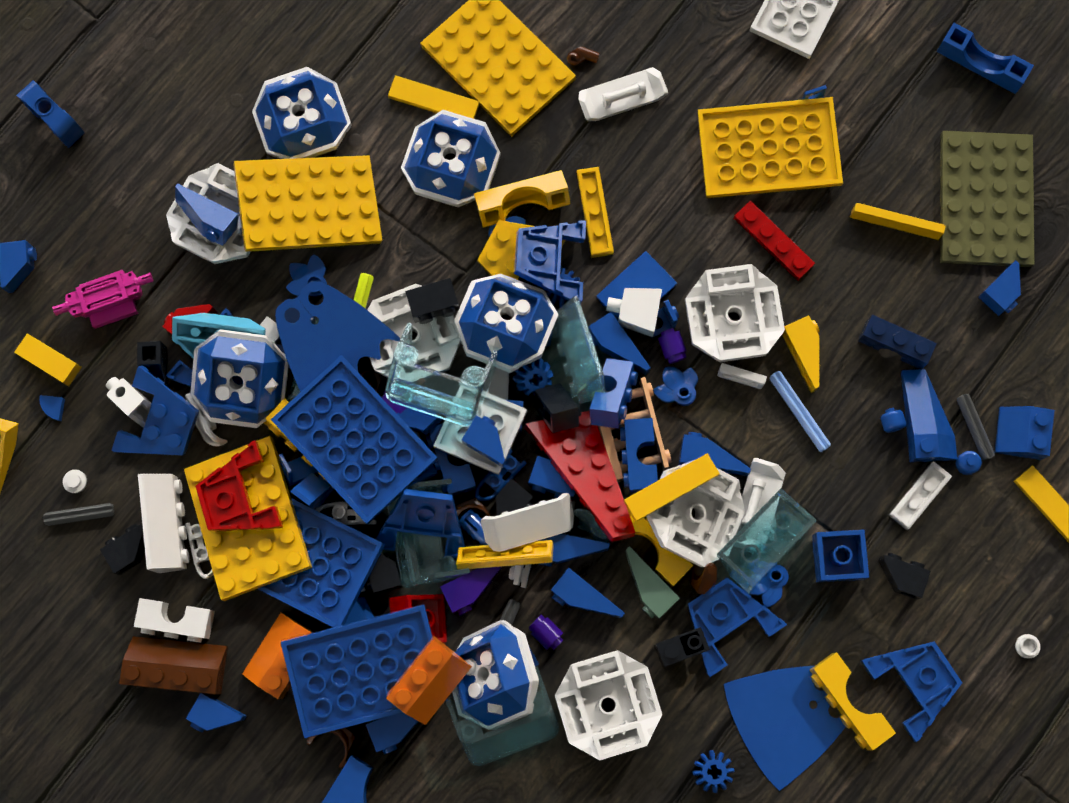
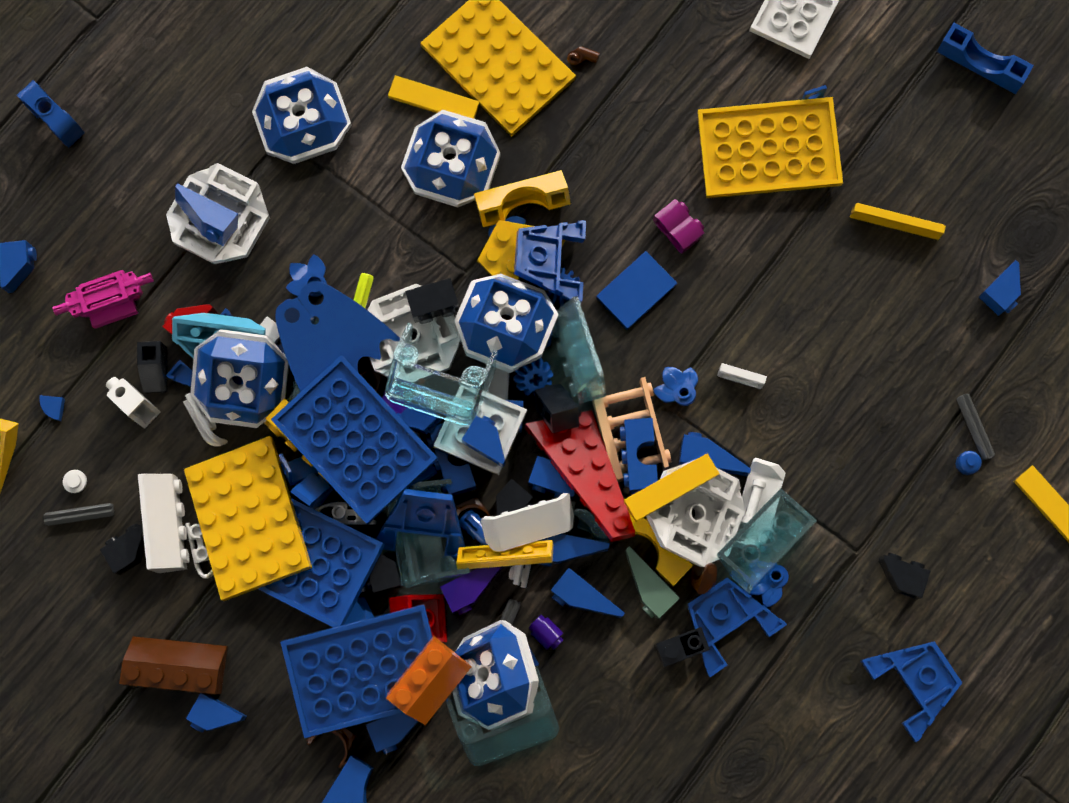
yellow slope [14,334,82,386] -> none
blue wing [112,366,199,455] -> none
white arch [134,598,215,643] -> none
red wing [195,440,283,532] -> none
yellow plate [233,155,382,252] -> none
orange slope [242,612,314,699] -> none
blue piece [475,449,527,502] -> none
white piece [555,650,662,760] -> none
yellow tile [576,167,614,258] -> none
white piece [578,67,668,121] -> none
blue slope [587,312,651,375] -> none
blue arch [590,358,638,429] -> none
white torso [606,288,662,337] -> none
blue bracket [650,300,679,338] -> none
dark purple brick [658,328,687,364] -> none
white piece [685,264,785,362] -> none
blue gear [692,750,734,793] -> none
blue piece [724,666,846,791] -> none
red plate [734,201,815,281] -> none
light blue axle [770,371,831,452] -> none
yellow slope [782,315,820,393] -> none
yellow arch [810,652,896,751] -> none
blue brick [812,530,869,583] -> none
dark blue arch [858,314,937,370] -> none
blue piece [880,408,907,433] -> none
white tile [889,461,952,530] -> none
blue wedge [901,369,957,462] -> none
olive plate [940,131,1034,267] -> none
blue slope [994,406,1055,460] -> none
white plate [1015,634,1040,658] -> none
none -> magenta brick [653,199,704,254]

